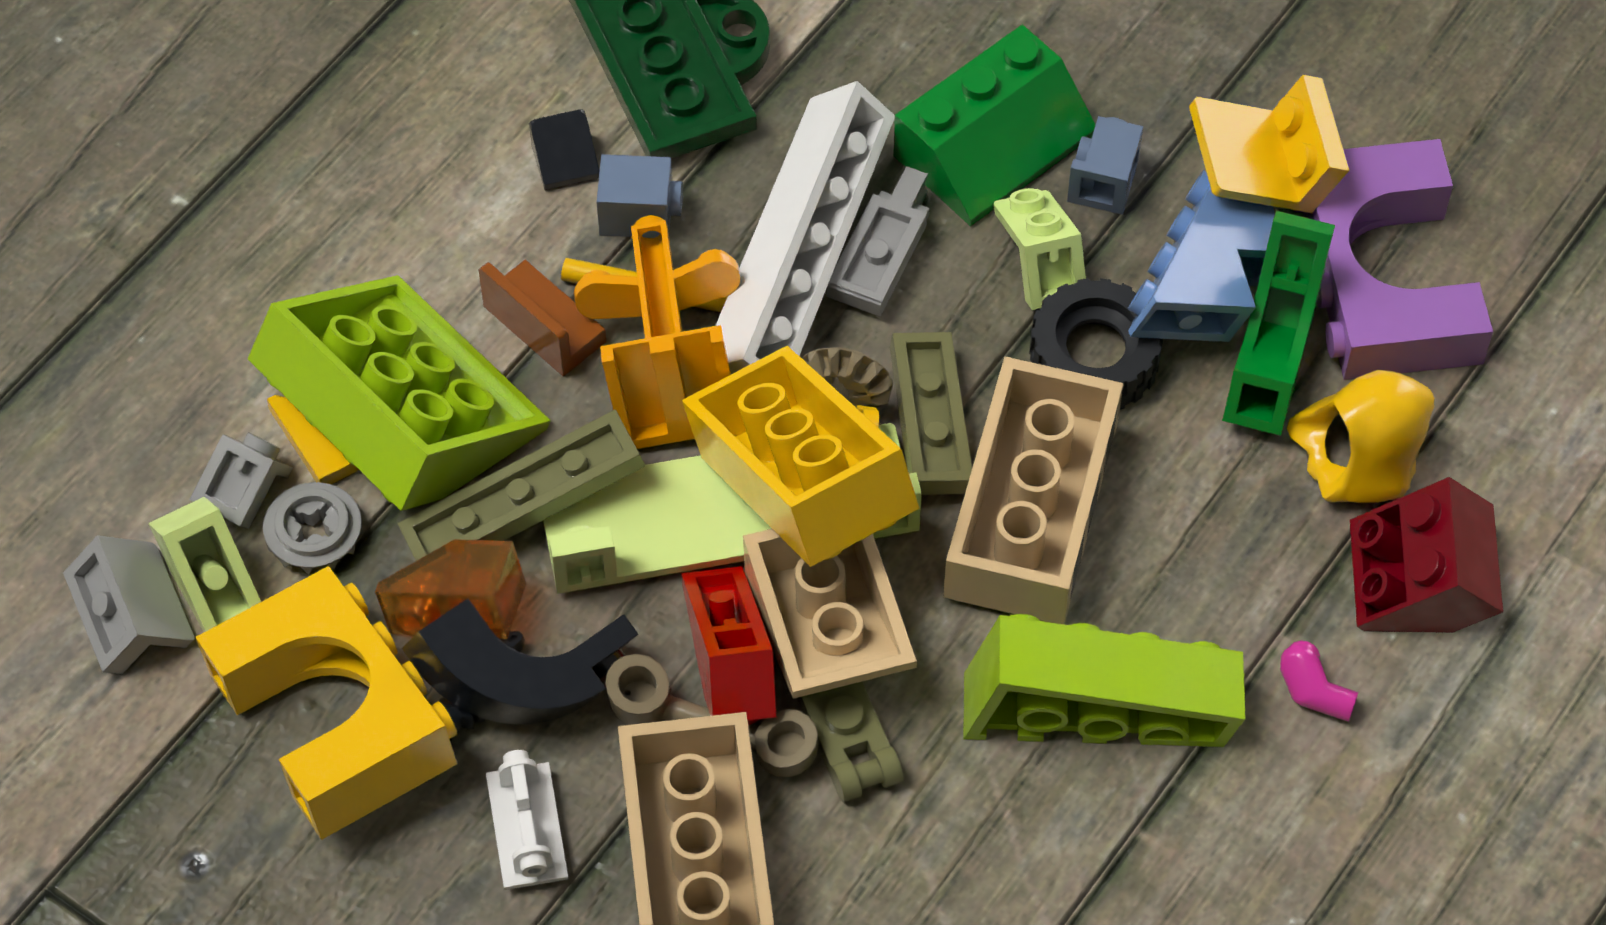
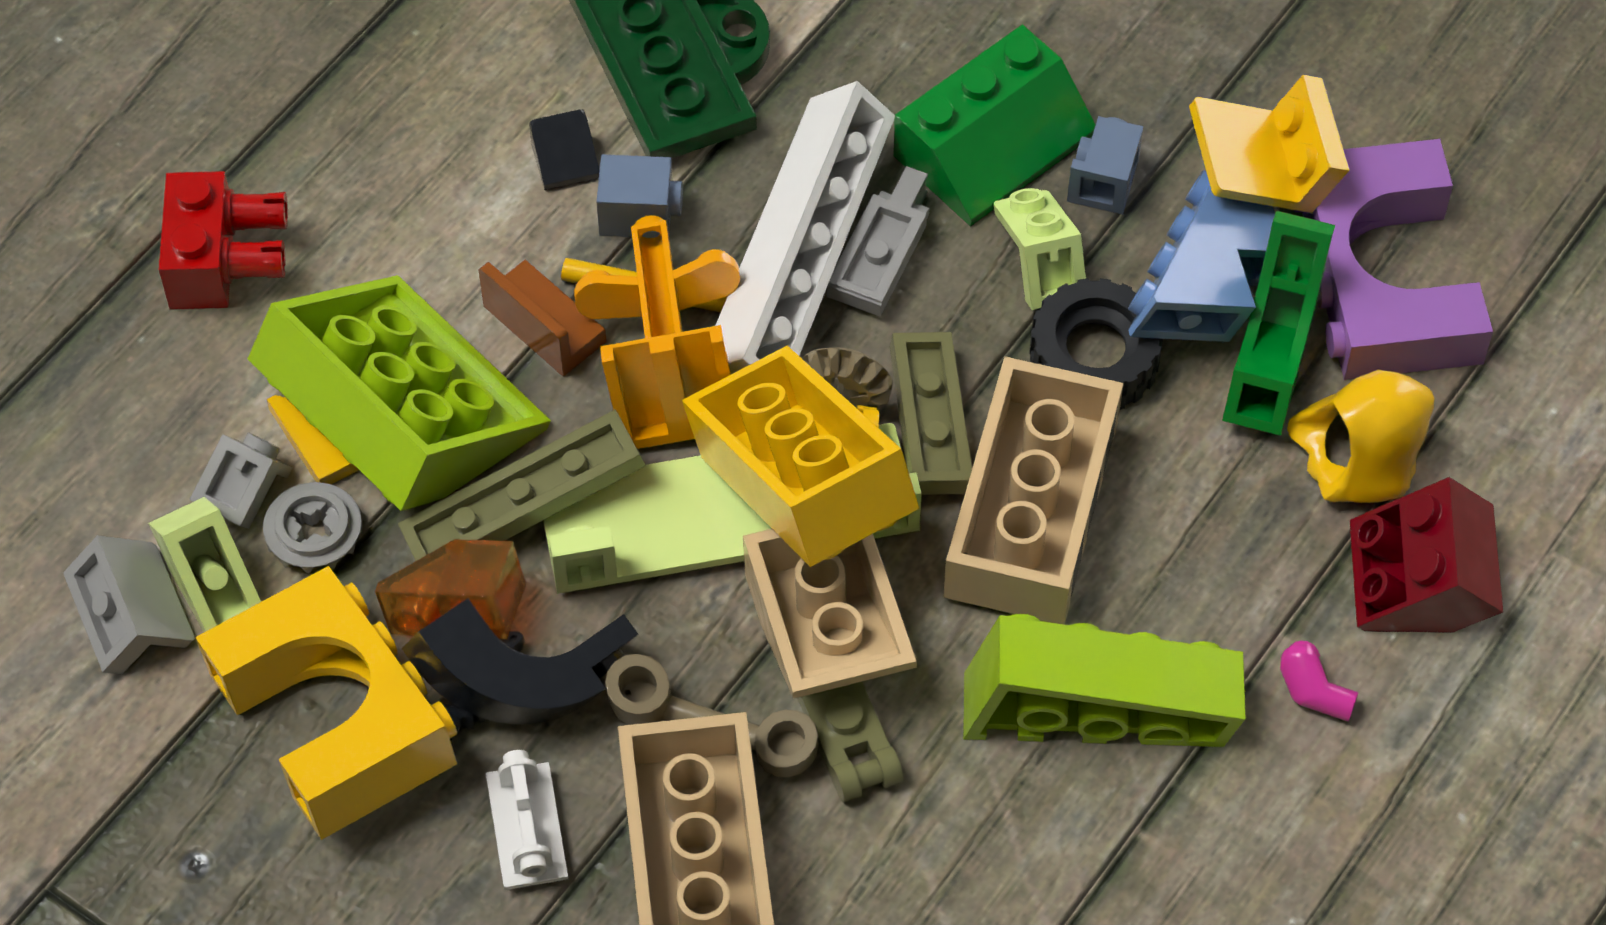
red slope [682,566,776,725] -> none
none -> red brick [159,171,288,310]

